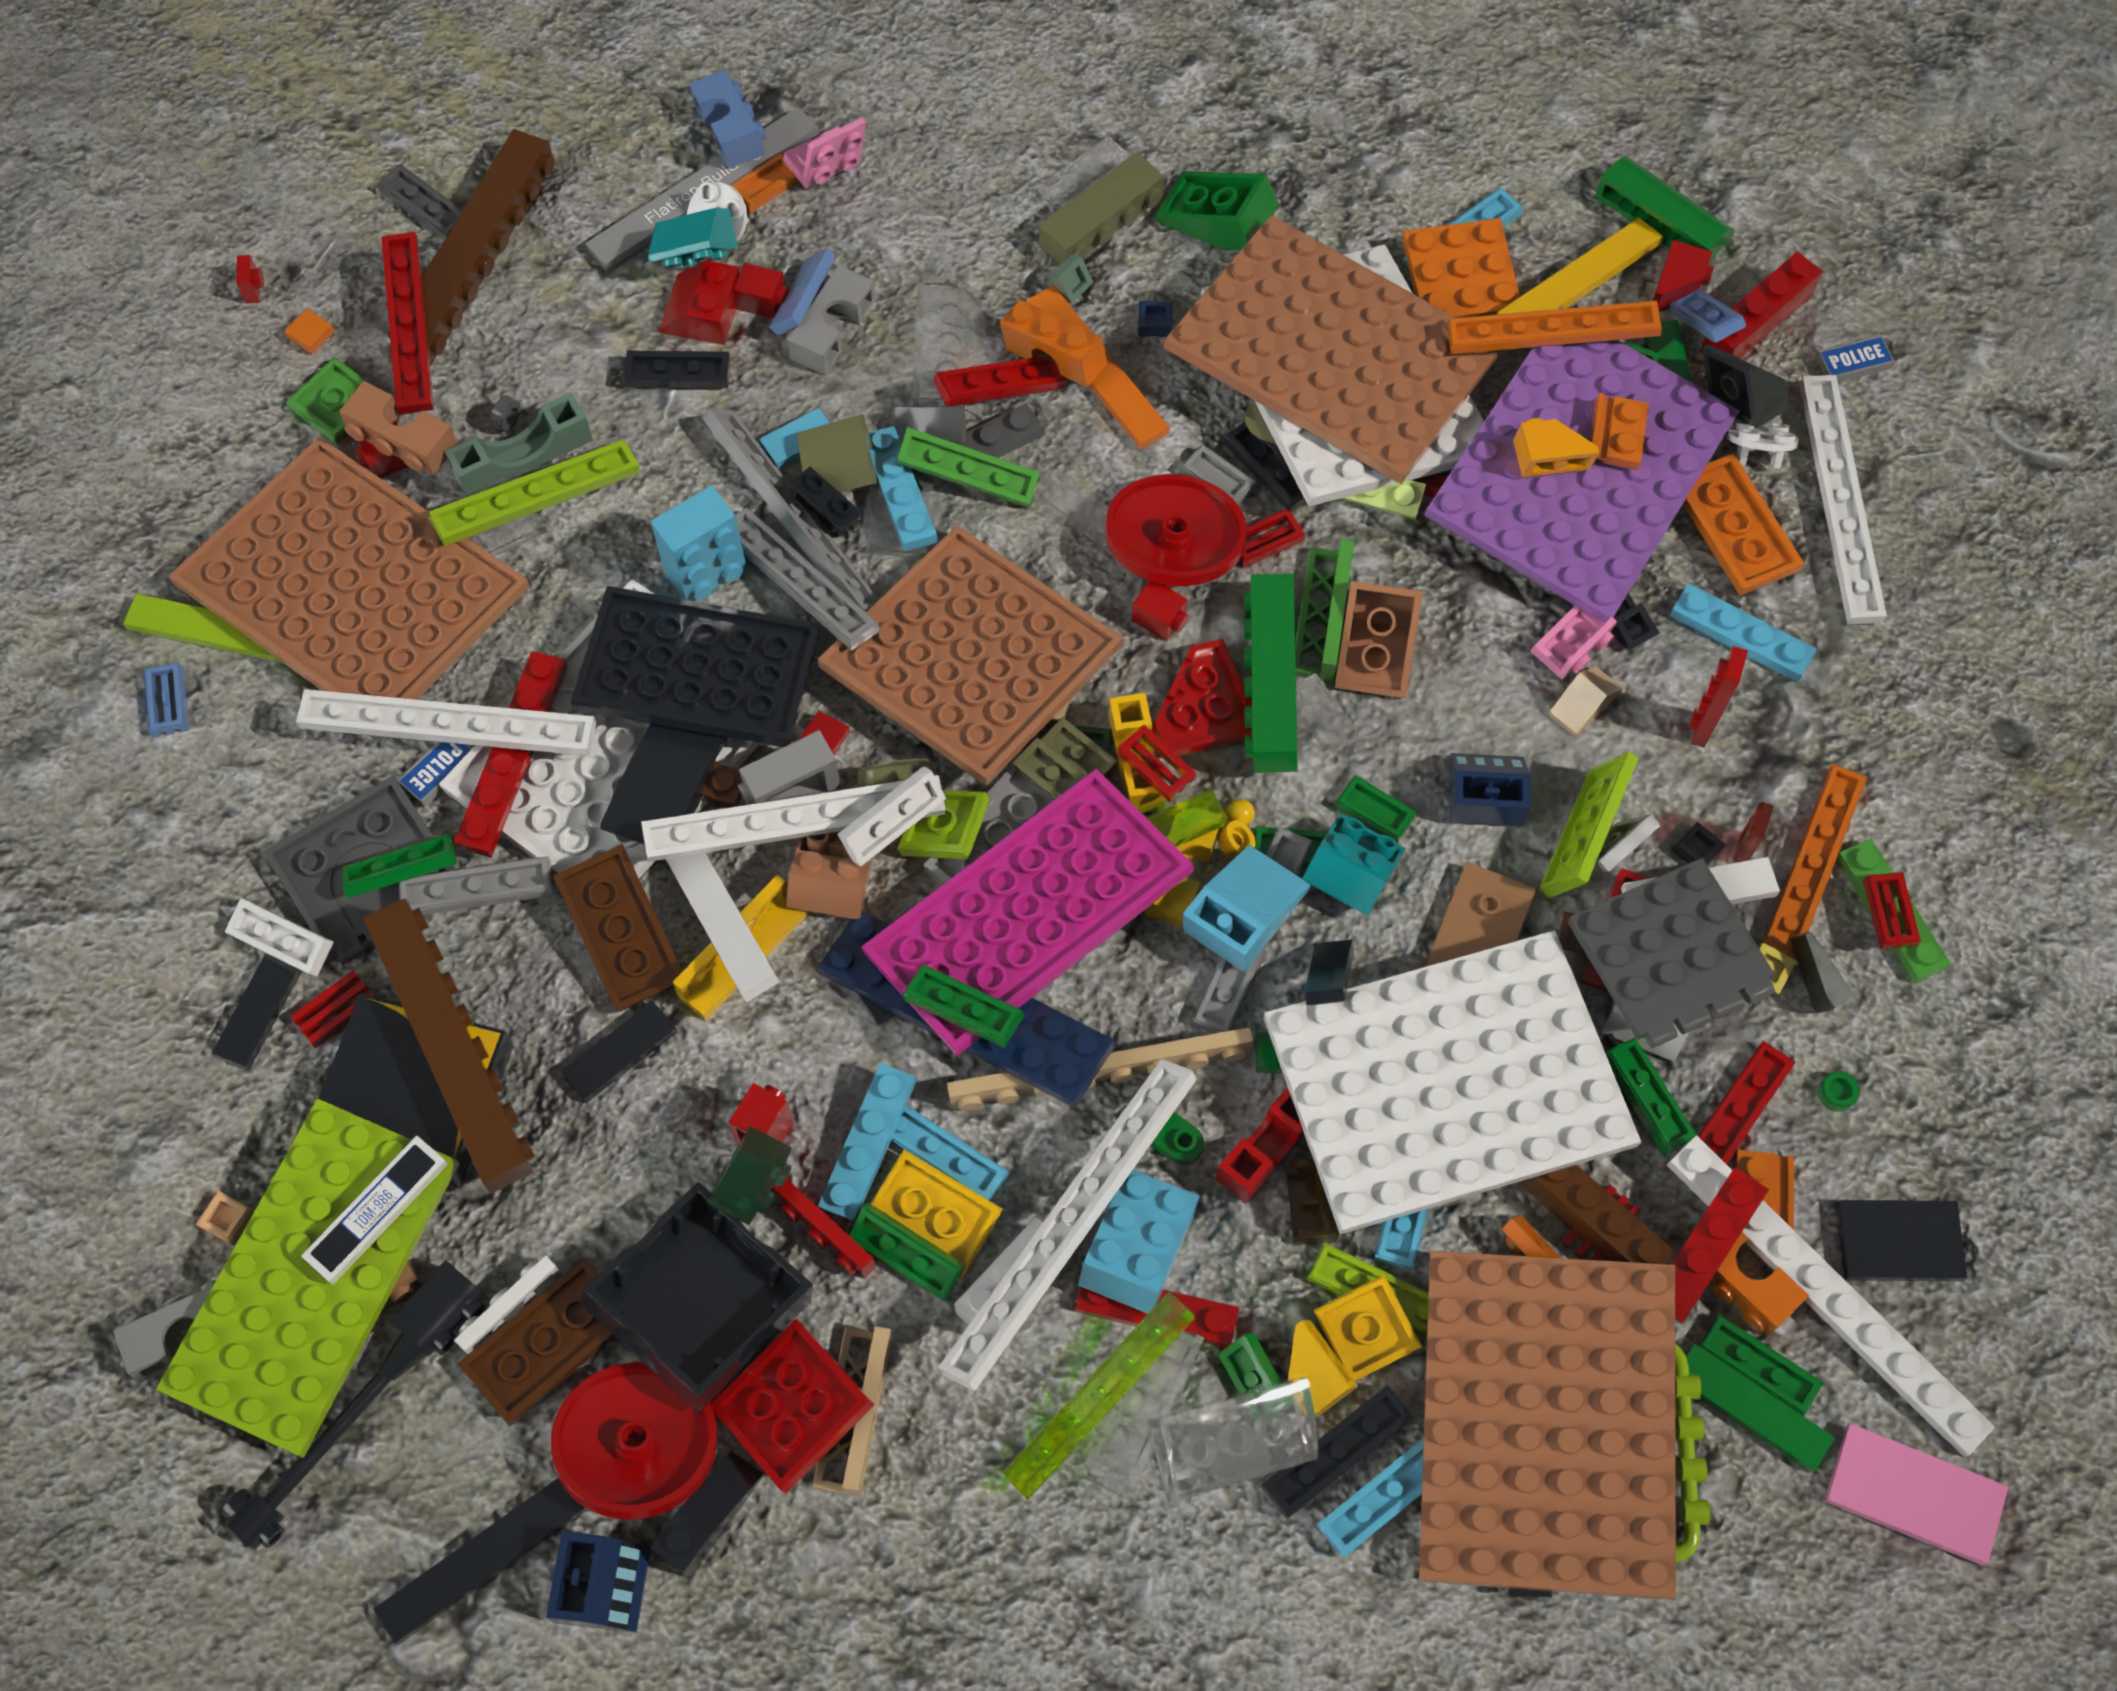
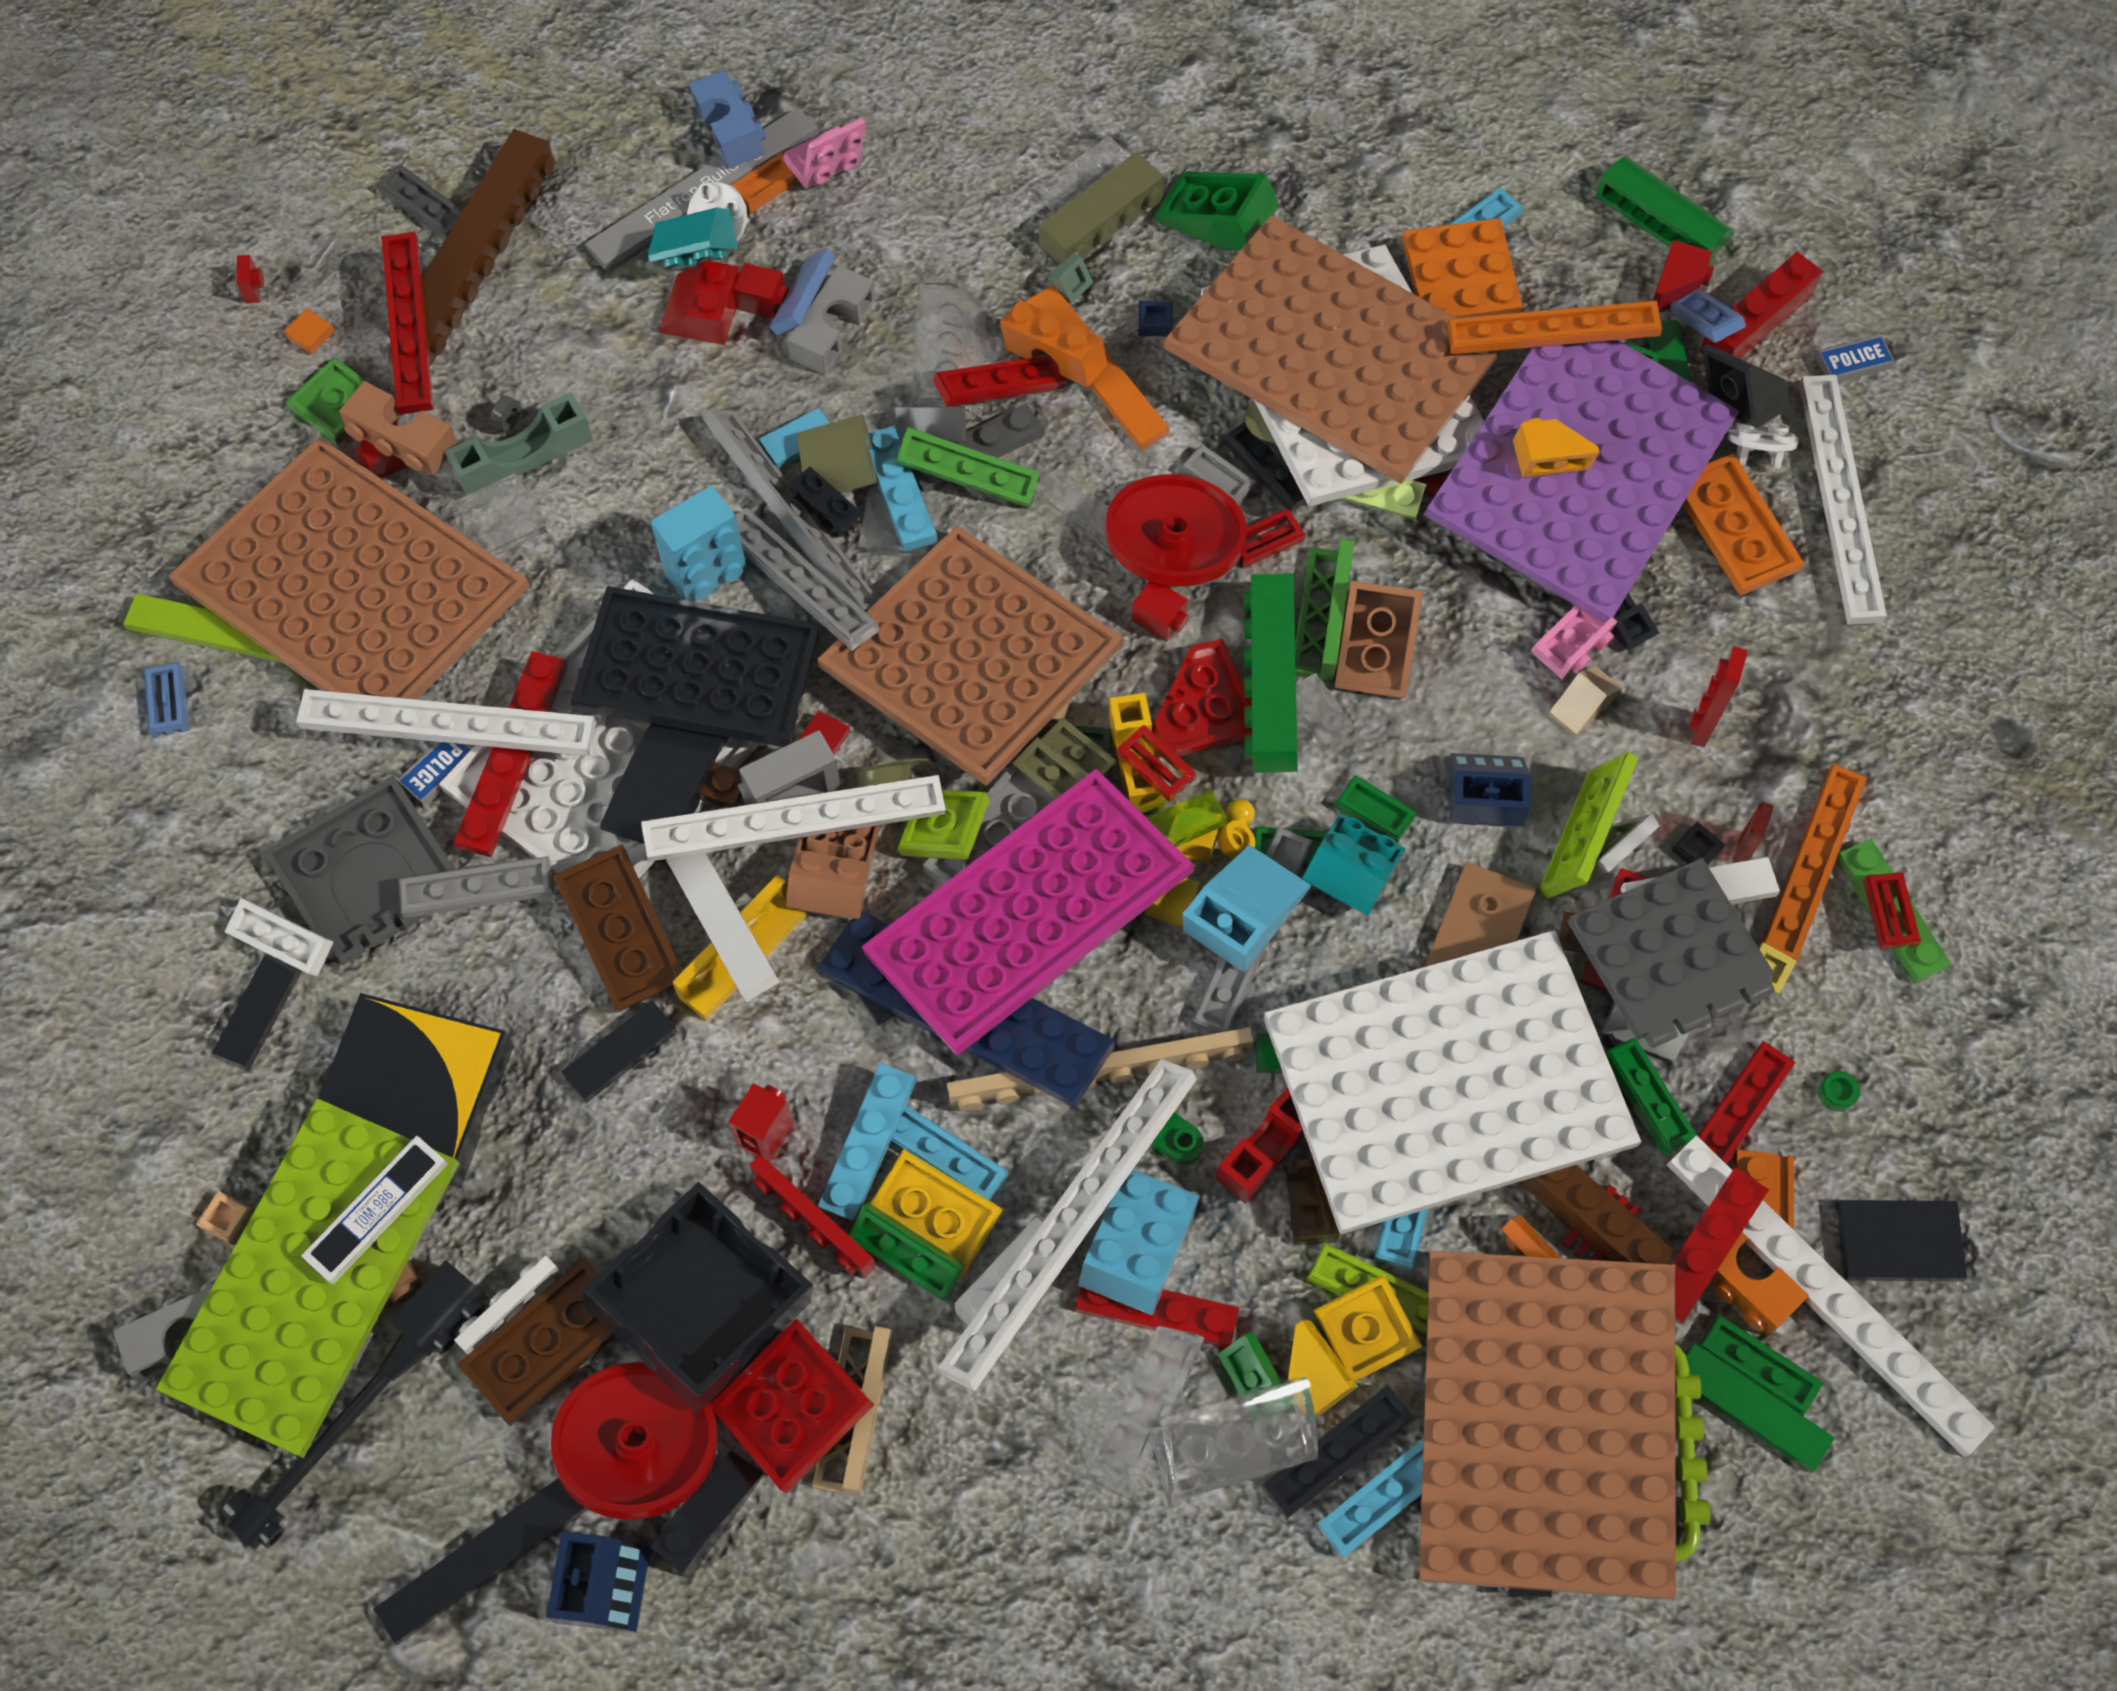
red tile [290,970,373,1049] -> none
green tile [341,834,457,899] -> none
reddish brown brick [363,898,535,1194] -> none
lime plate [429,439,639,546] -> none
black plate [624,350,731,388] -> none
clear green brick [707,1126,792,1225] -> none
white plate [837,766,946,867] -> none
green tile [903,964,1024,1048] -> none
clear neon green tile [1003,1292,1196,1499] -> none
black tile [1304,939,1354,1005] -> none
yellow tile [1497,218,1663,315] -> none
orange plate [1590,392,1649,470] -> none
medium azure plate [1670,583,1817,682] -> none
pearl dark grey slope [1790,931,1853,1014] -> none
bright pink tile [1824,1423,2009,1566] -> none

